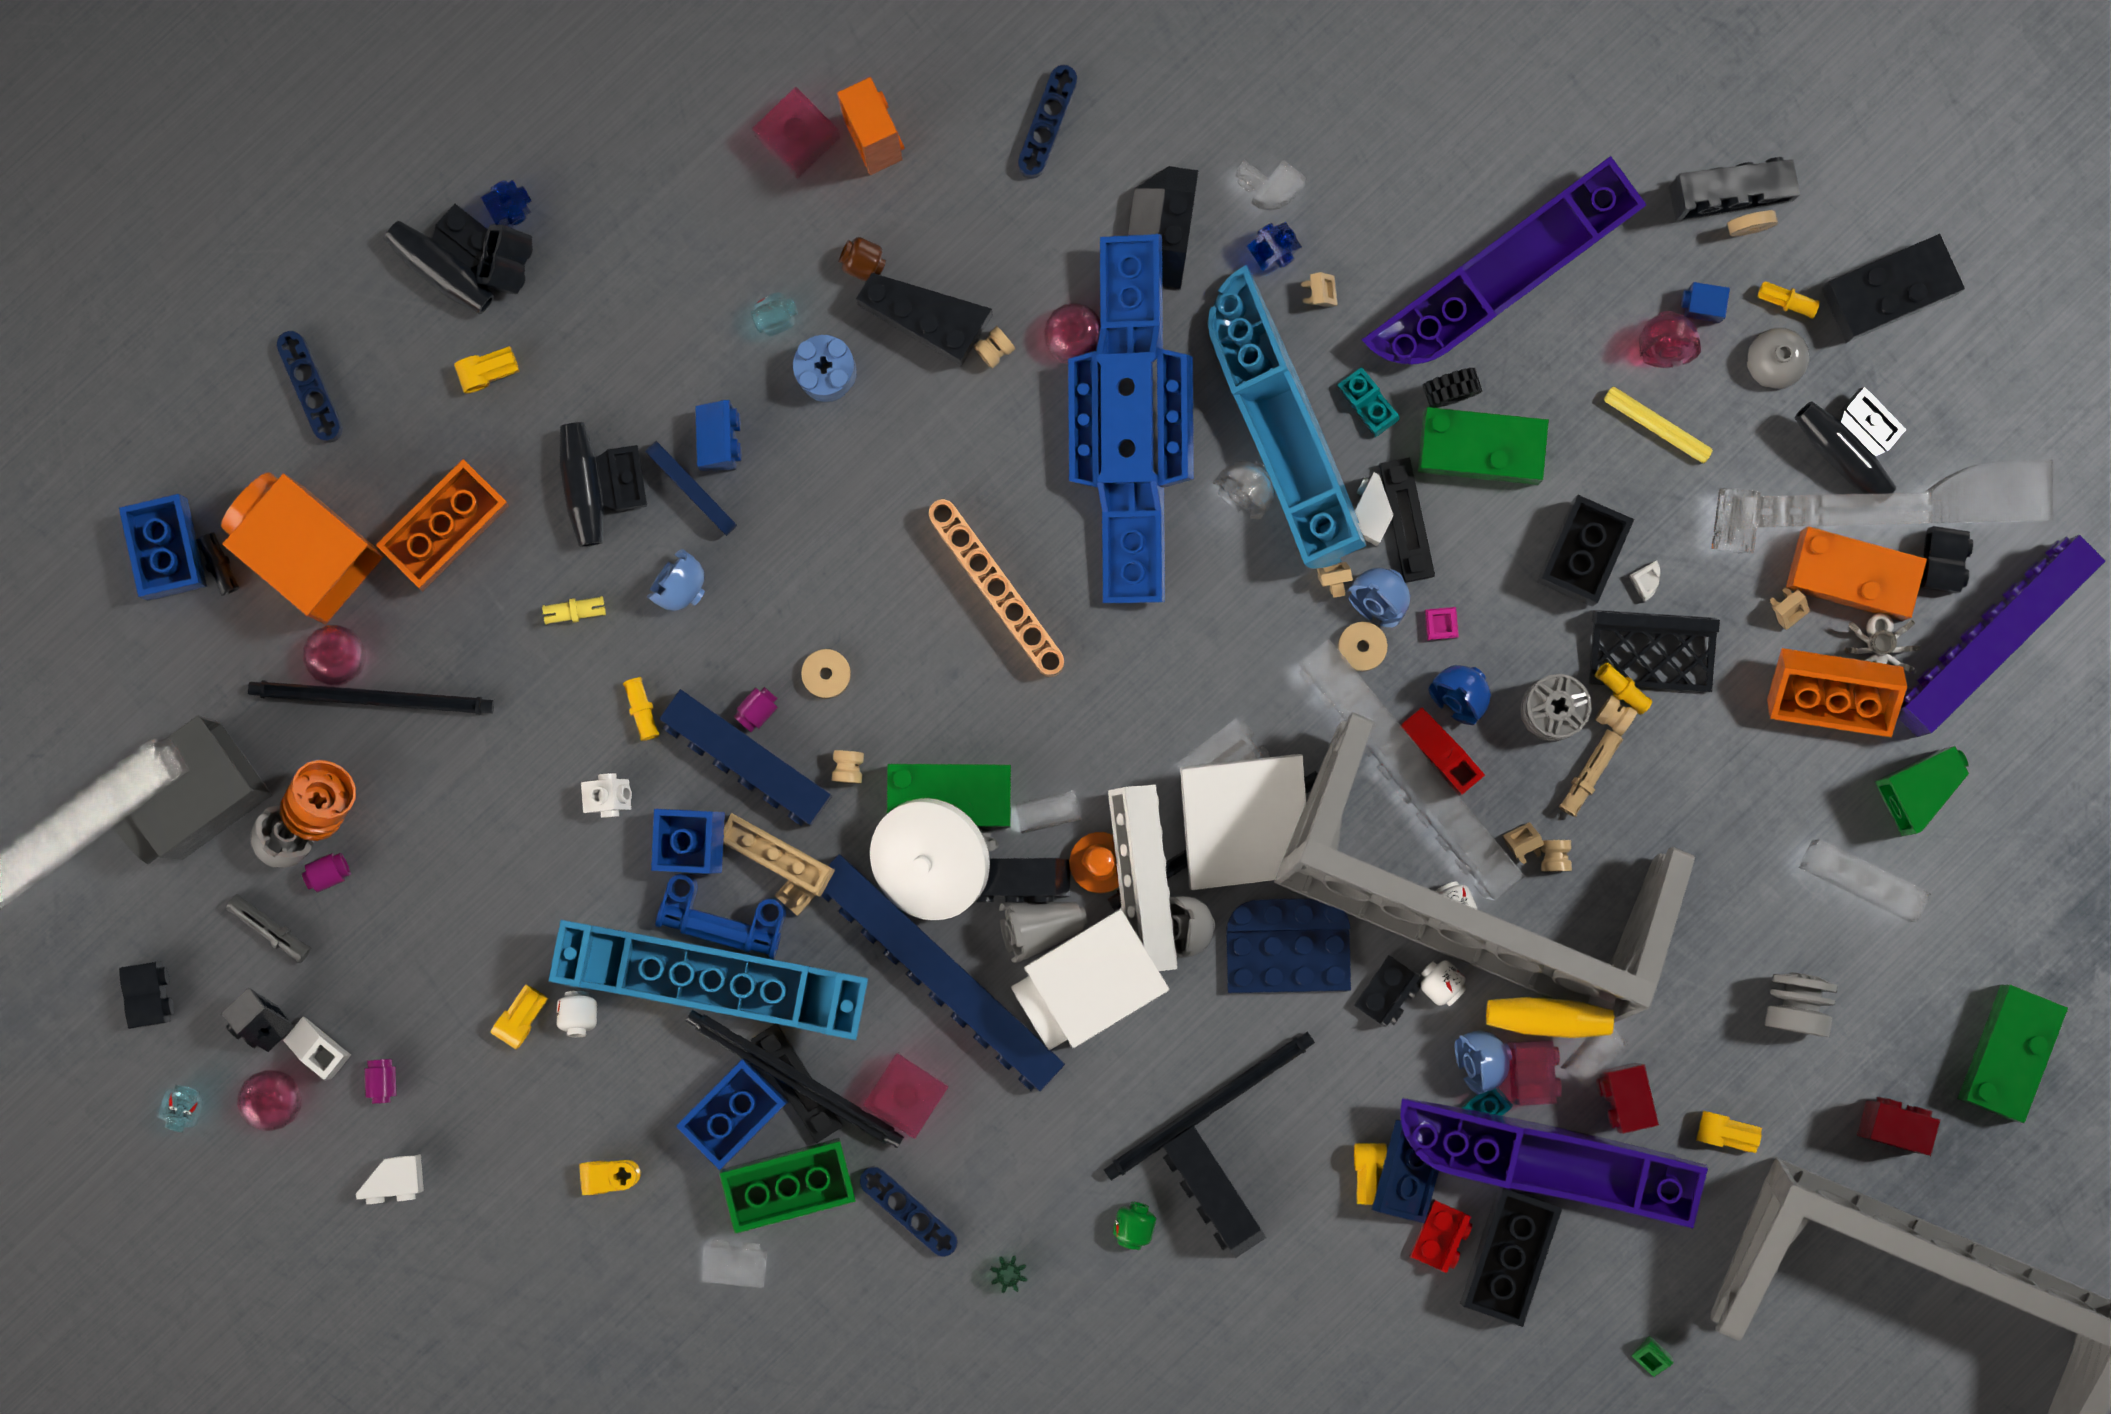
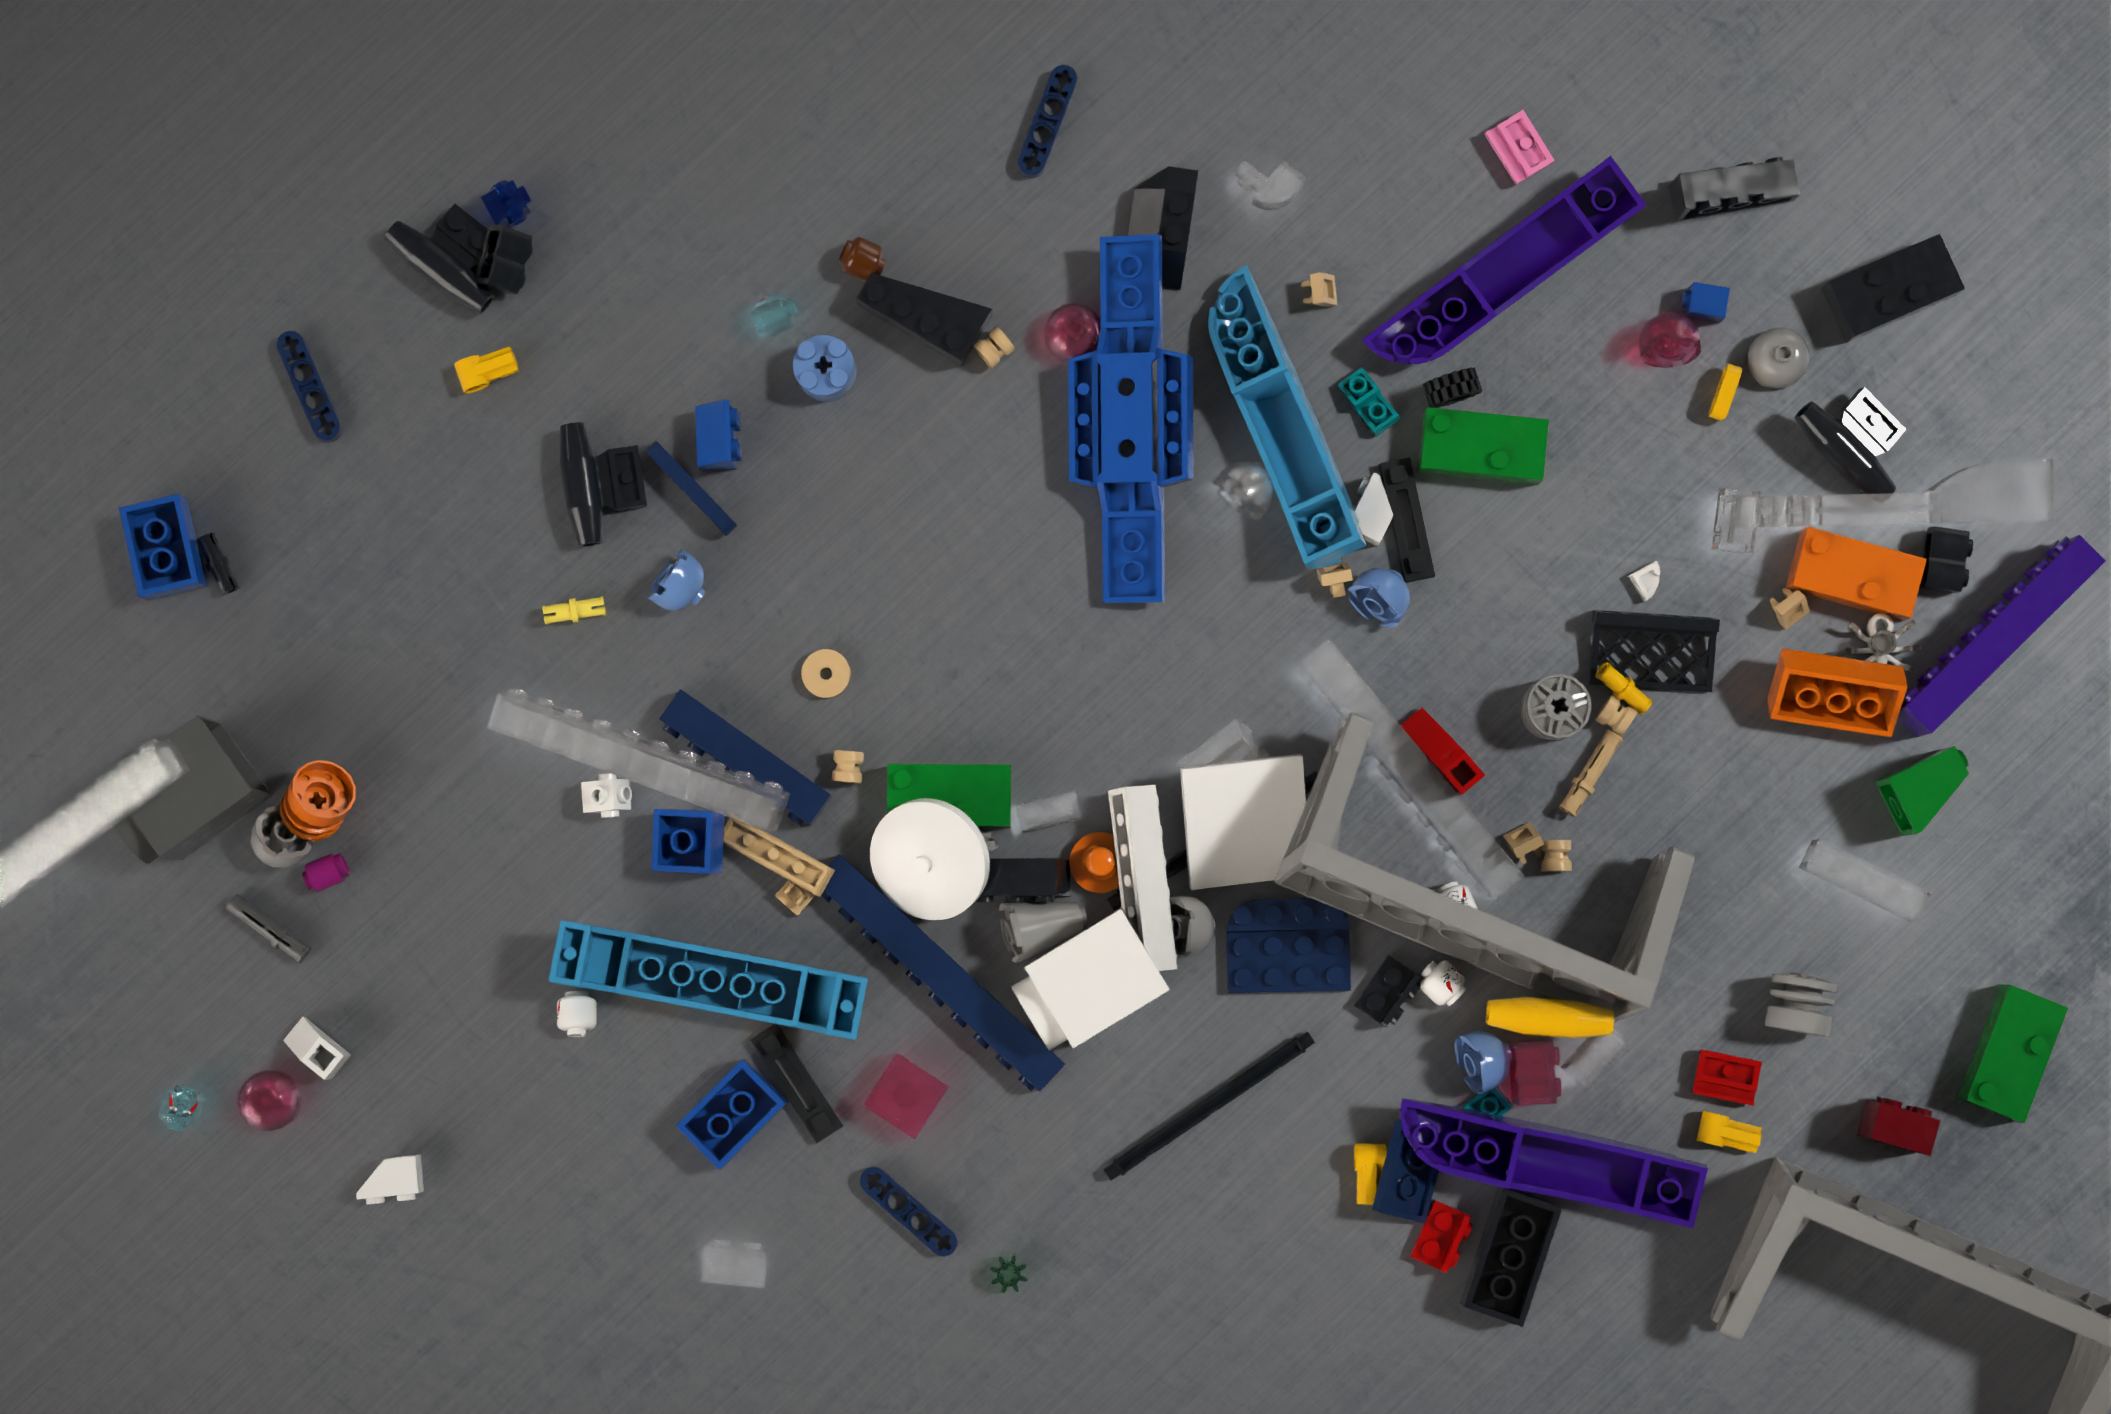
black brick [119,961,174,1029] -> none
orange container [221,472,385,625] -> none
black brick [221,988,295,1052] -> none
black piece [248,680,494,715] -> none
clear pink cylinder [303,625,366,686] -> none
magenta brick [364,1059,397,1104] -> none
orange brick [375,459,509,592] -> none
yellow piece [491,984,549,1050] -> none
yellow piece [579,1160,641,1195] -> none
yellow pin [623,677,660,741] -> none
blue piece [655,874,786,959] -> none
black piece [686,1010,904,1148] -> none
green brick [719,1138,856,1234] -> none
magenta brick [733,687,778,733] -> none
clear pink brick [752,87,840,179] -> none
orange brick [837,77,905,175] -> none
light nougat beam [929,499,1064,677] -> none
green head [1112,1201,1156,1250] -> none
black wedge [1163,1126,1266,1258] -> none
clear blue brick [1247,222,1302,271] -> none
tan piece [1338,622,1388,671] -> none
dark pink tile [1425,607,1459,641] -> none
blue cylinder [1428,665,1491,725] -> none
black brick [1537,495,1634,607] -> none
dark red brick [1596,1063,1659,1134] -> none
light yellow axle [1604,387,1713,463] -> none
green slope [1632,1335,1673,1377] -> none
tan piece [1727,210,1778,236] -> none
yellow axle [1758,281,1820,319] -> none
none -> clear brick [487,688,790,833]
none -> bright pink plate [1485,110,1555,185]
none -> red plate [1691,1049,1762,1106]
none -> yellow beam [1708,363,1742,422]

